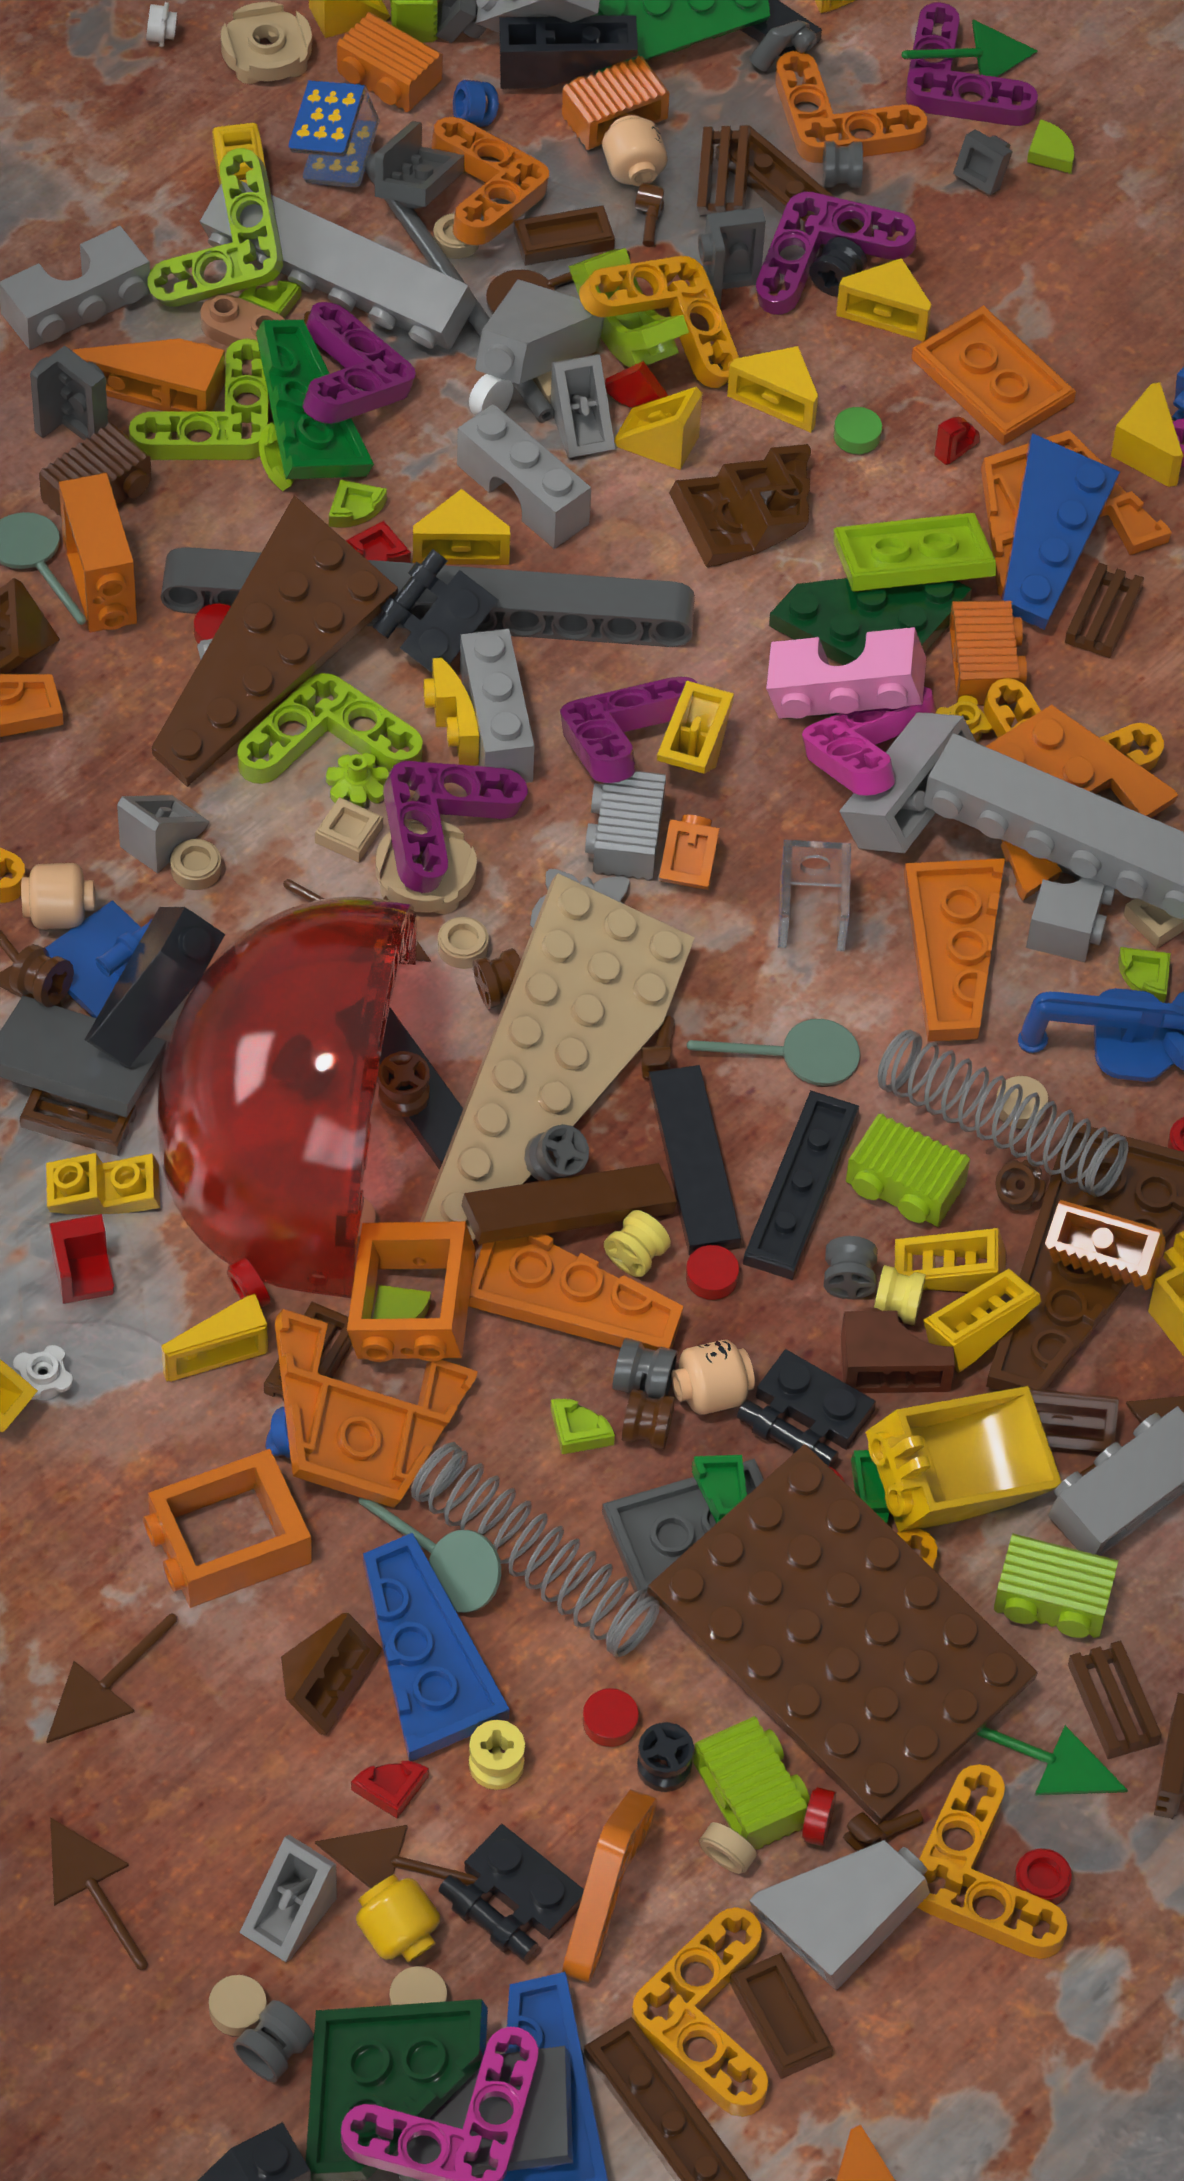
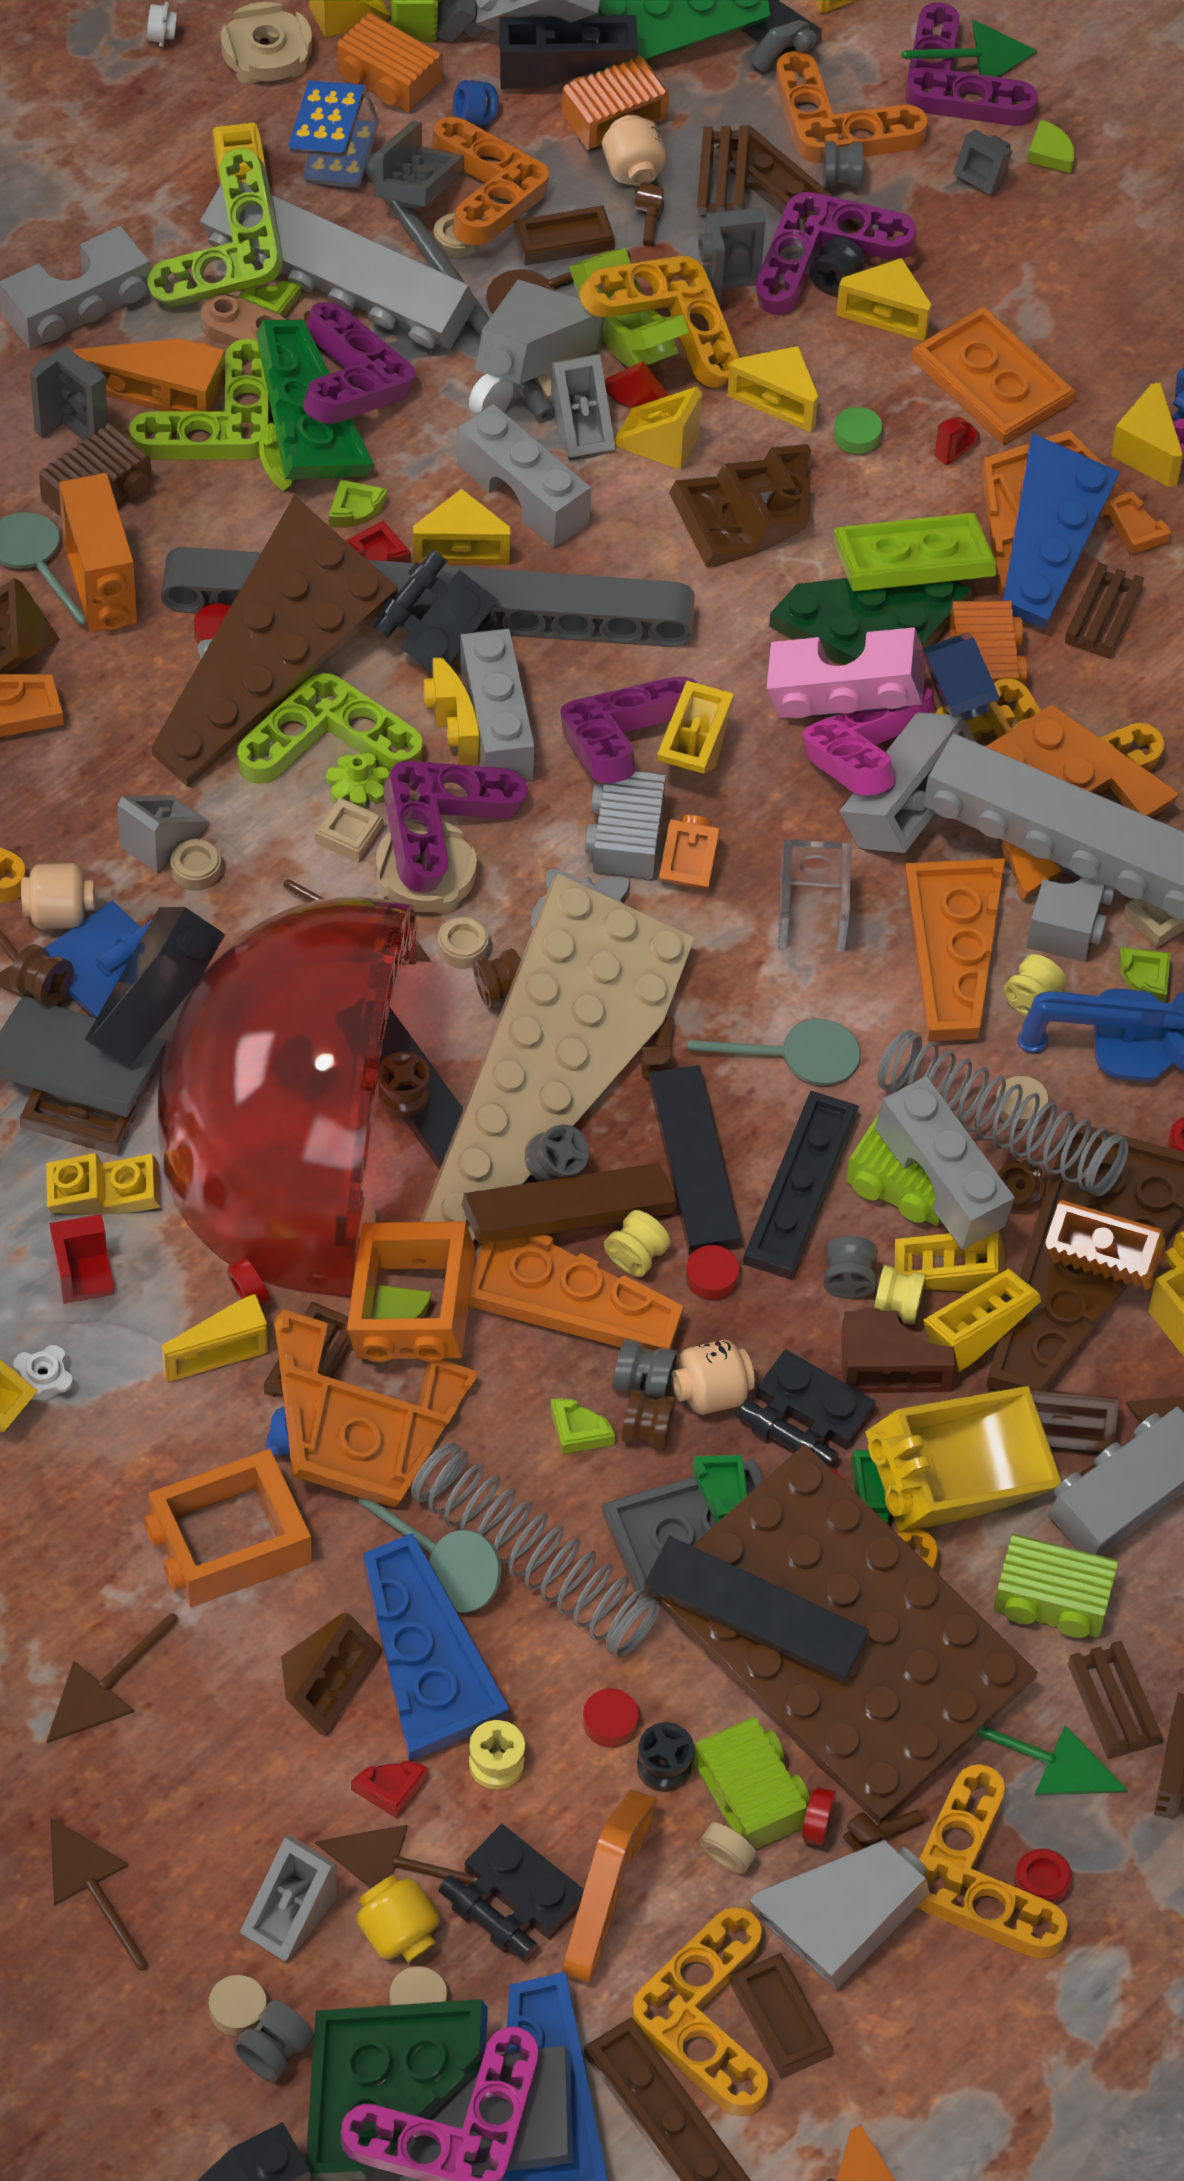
none -> black tile [644,1535,869,1683]
none -> light grey arch [875,1076,1015,1250]
none -> dark blue slope [921,632,1000,720]
none -> light yellow wheel [1003,954,1068,1016]

